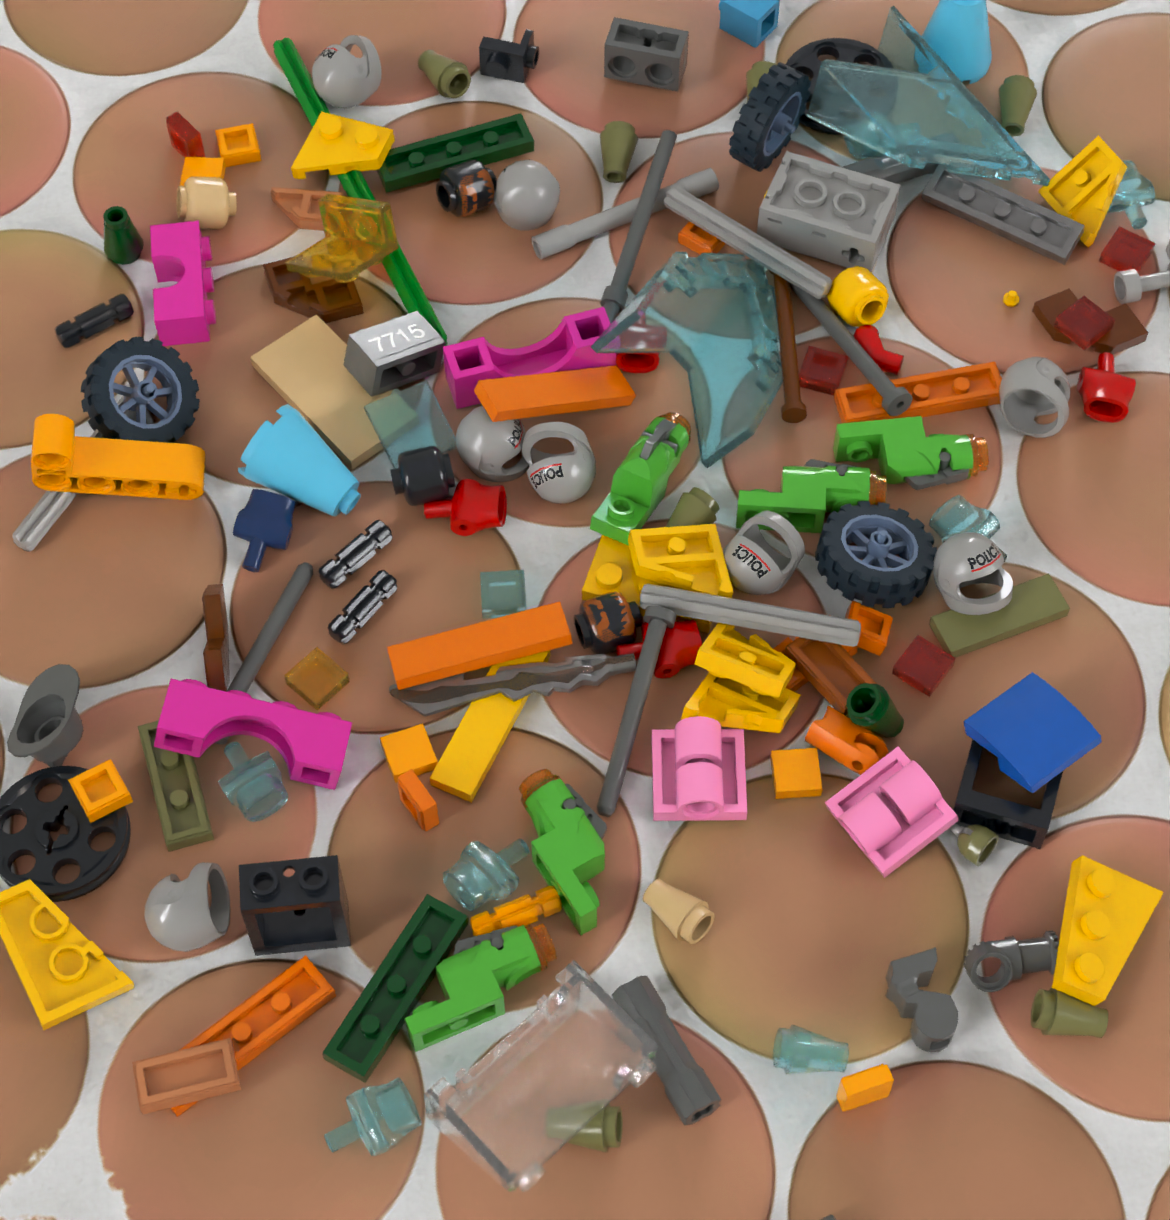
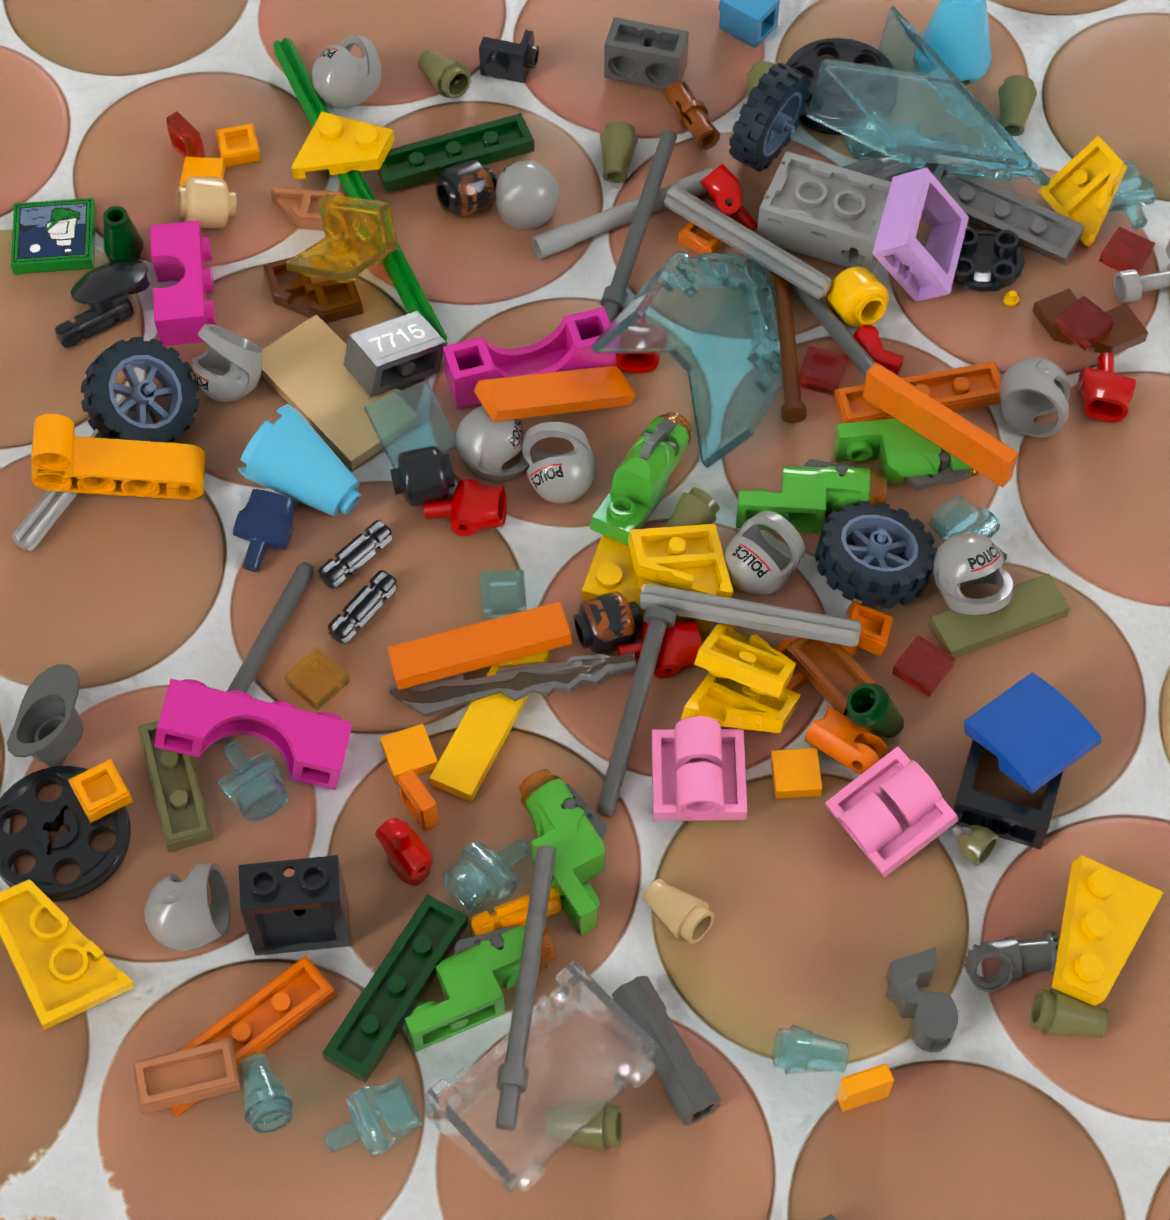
reddish brown tile [202,584,230,692] -> none
none -> tile [11,198,96,274]
none -> black dish [70,259,150,312]
none -> light grey helmet [191,324,263,403]
none -> clear light blue cone [240,1054,293,1133]
none -> red piece [375,817,433,885]
none -> flat silver bar [495,845,556,1131]
none -> dark orange pin [665,80,720,150]
none -> red piece [700,163,758,232]
none -> orange tile [862,362,1019,487]
none -> lavender window [872,167,969,302]
none -> black dish [953,227,1025,292]

